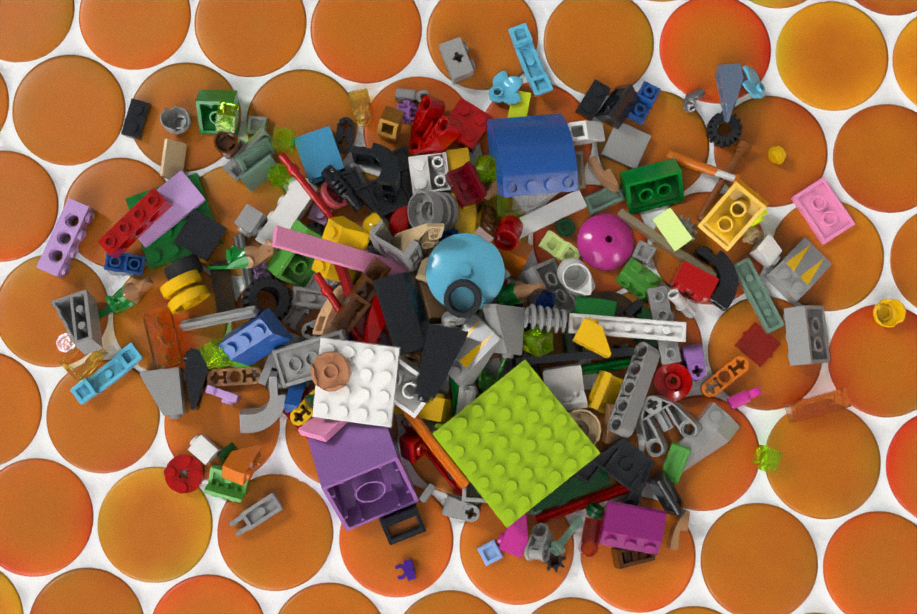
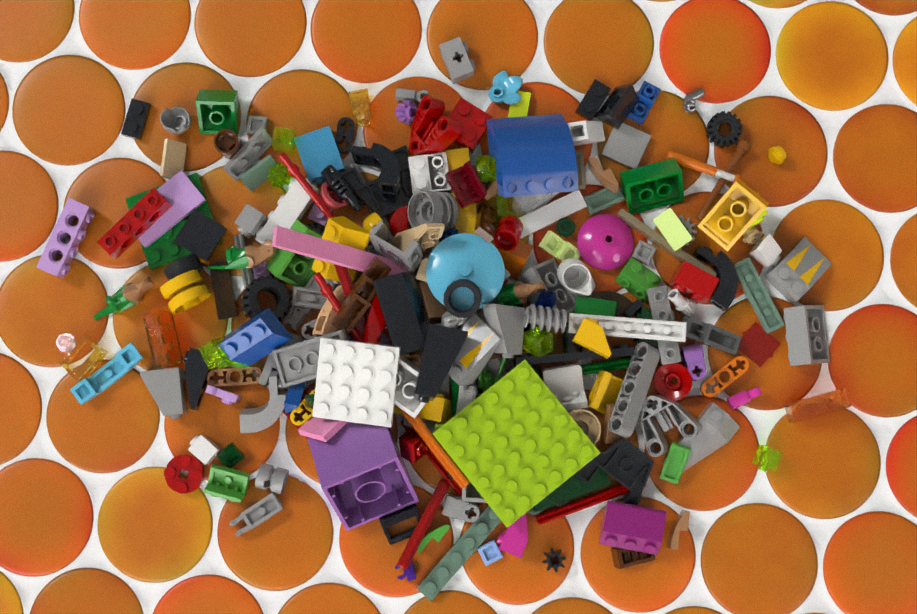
light grey wedge [50,289,103,354] -> none
blue slope [104,253,146,276] -> none
light grey axle [178,305,259,332] -> none
clear neon green brick [215,102,239,133] -> none
orange slope [222,445,263,486] -> none
sand green tile [235,137,276,173] -> none
nougat tile [311,351,351,392] -> none
pearl gold slope [377,106,405,143] -> none
light grey tile [419,482,436,503] -> none
medium azure slope [508,23,553,97] -> none
light grey piece [524,523,555,562] -> none
sand green hinge [549,517,583,556] -> none
clear red piece [578,517,602,557] -> none
dark green plate [585,502,604,519] -> none
black tile [647,470,684,515] -> none
sand blue slope [715,63,746,123] -> none
medium azure plate [742,66,765,99] -> none
bright pink tile [791,177,855,245] -> none
yellow hair [873,298,906,327] -> none
none -> light grey wheel [255,463,289,494]
none -> red axle [397,479,450,570]
none -> sand green plate [417,505,501,601]
none -> bright green slope [417,523,451,553]
none -> dark grey slope [681,316,742,355]

